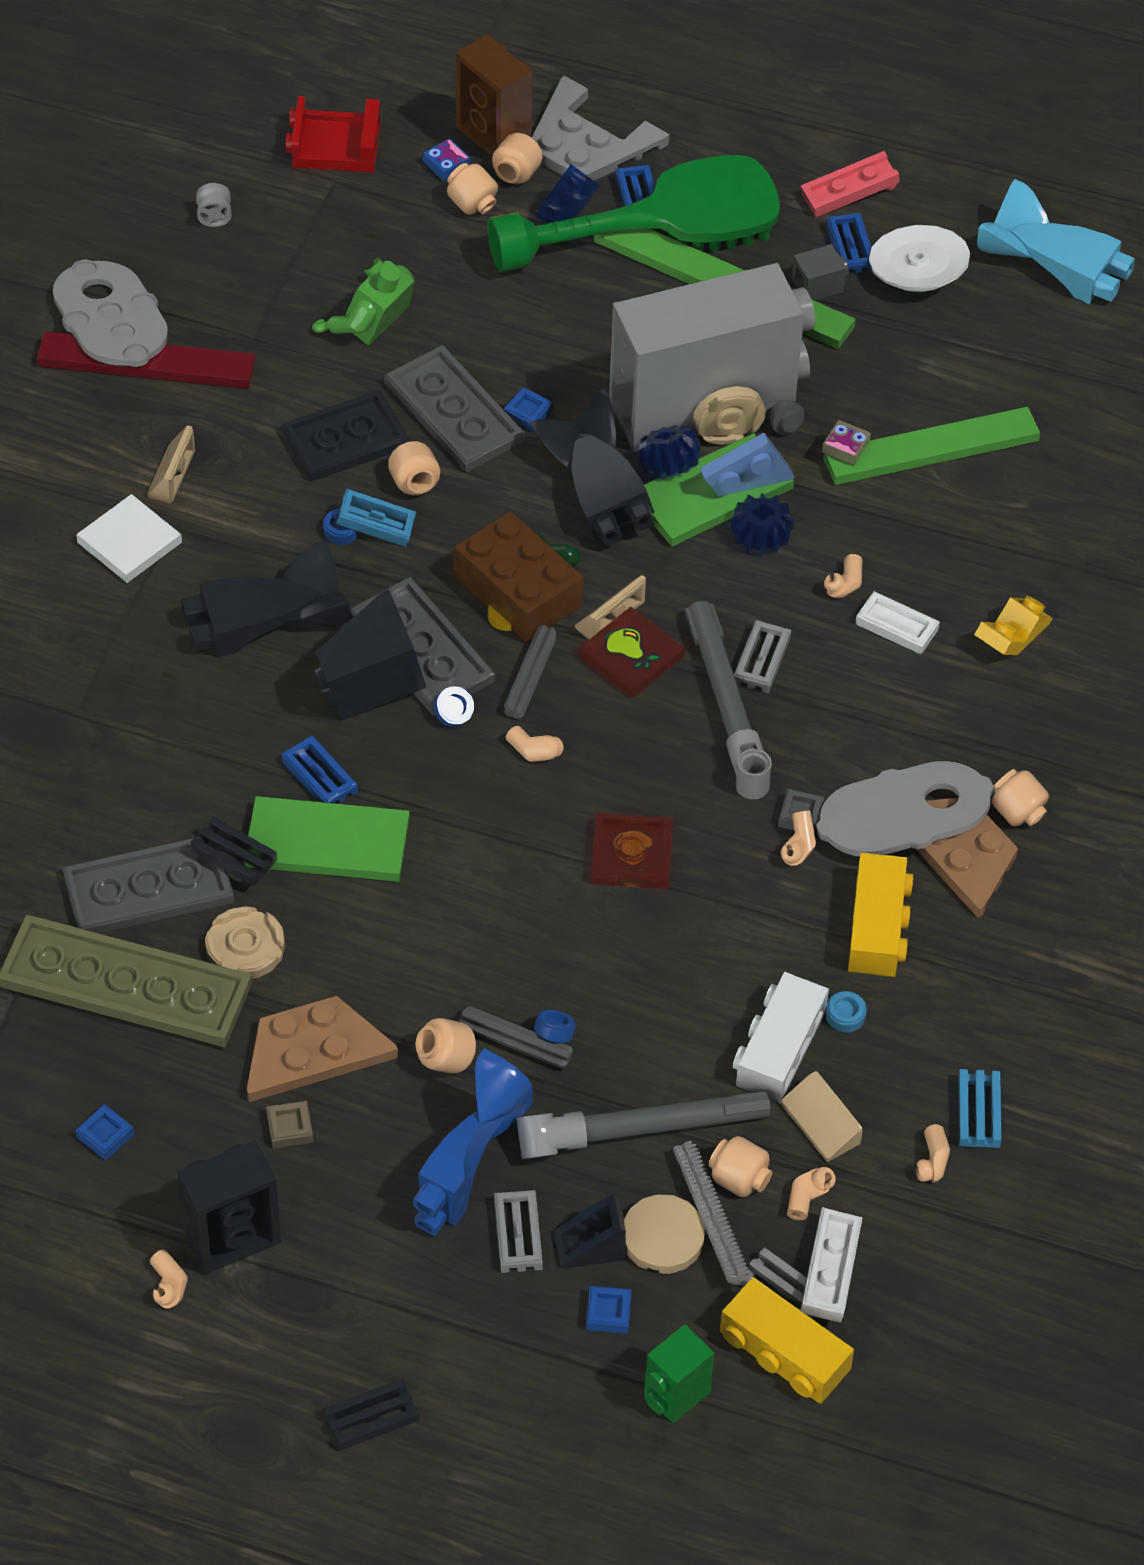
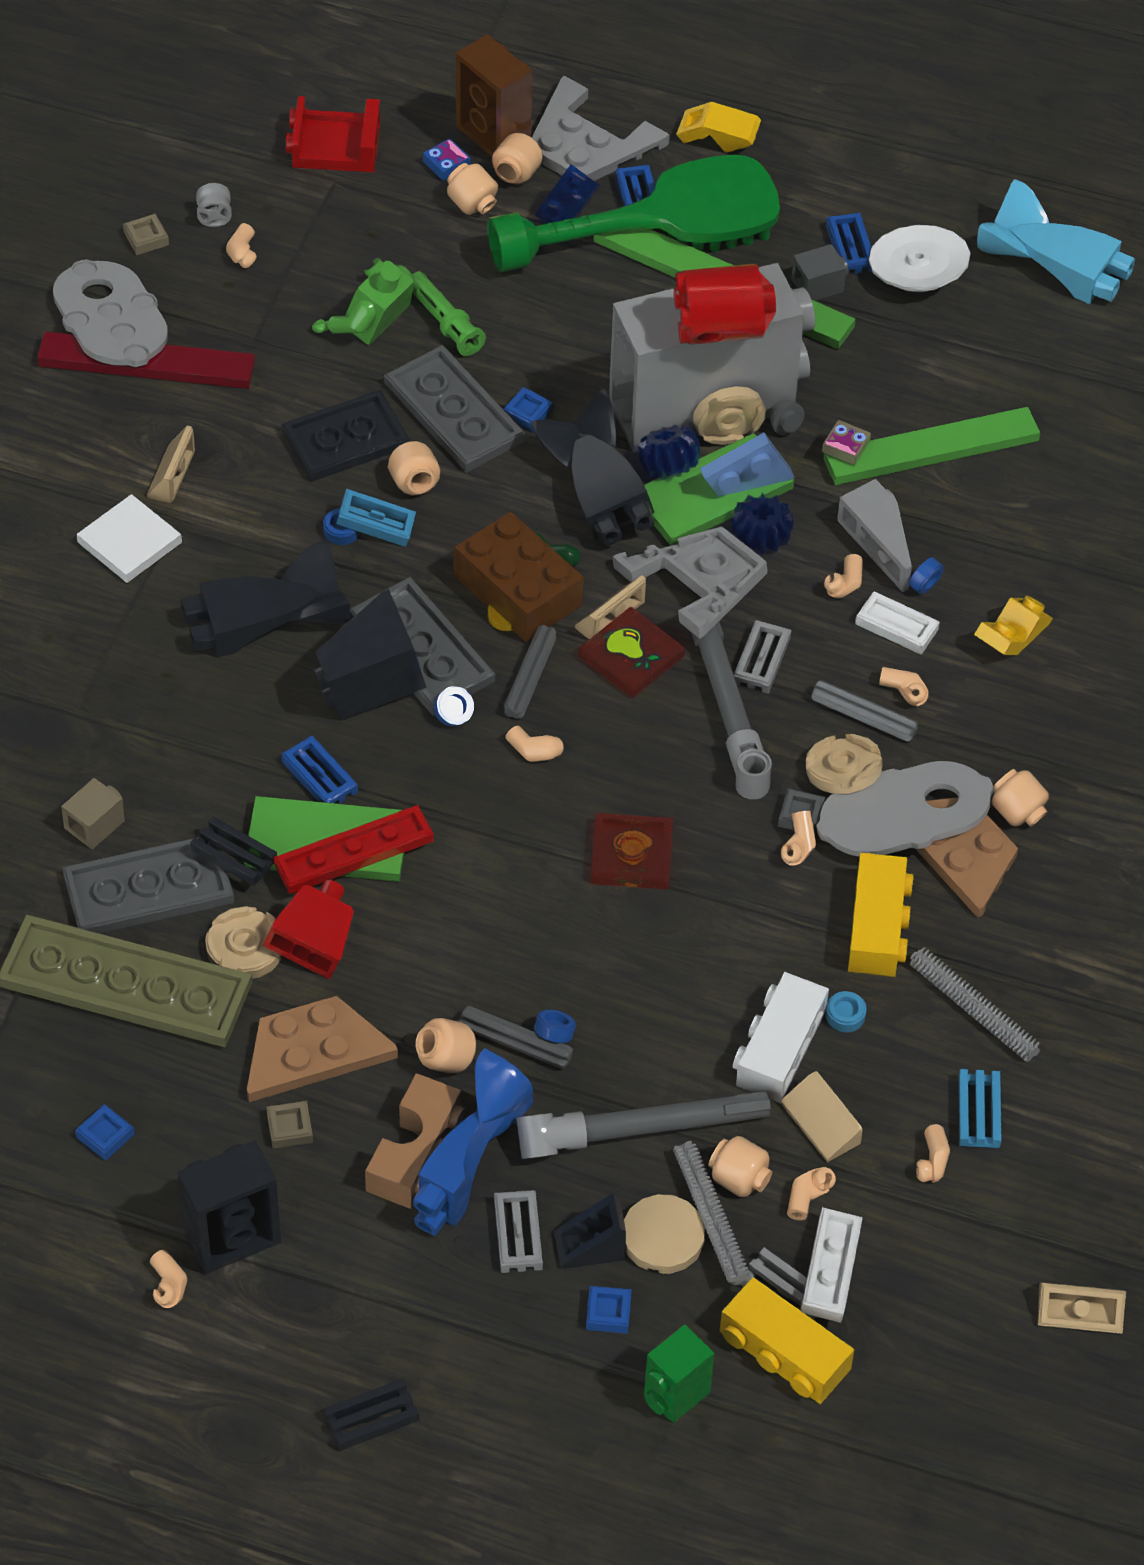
coral hinge [800,151,900,217] -> none
none -> dark tan brick [61,778,125,849]
none -> dark tan tile [123,213,169,255]
none -> light nougat arm [226,223,257,268]
none -> red torso [262,880,354,980]
none -> red tile [274,805,434,894]
none -> medium nougat arch [365,1073,465,1209]
none -> bright green pin [413,271,486,356]
none -> light grey wing [612,527,767,639]
none -> red cylinder [673,263,776,345]
none -> yellow slope [676,102,761,153]
none -> tan tile [806,734,883,794]
none -> dark grey axle [811,680,918,742]
none -> light grey slope [837,479,912,592]
none -> light nougat arm [879,667,928,706]
none -> blue tile [909,557,944,594]
none -> light grey axle [910,947,1040,1062]
none -> tan slope [1038,1282,1126,1334]

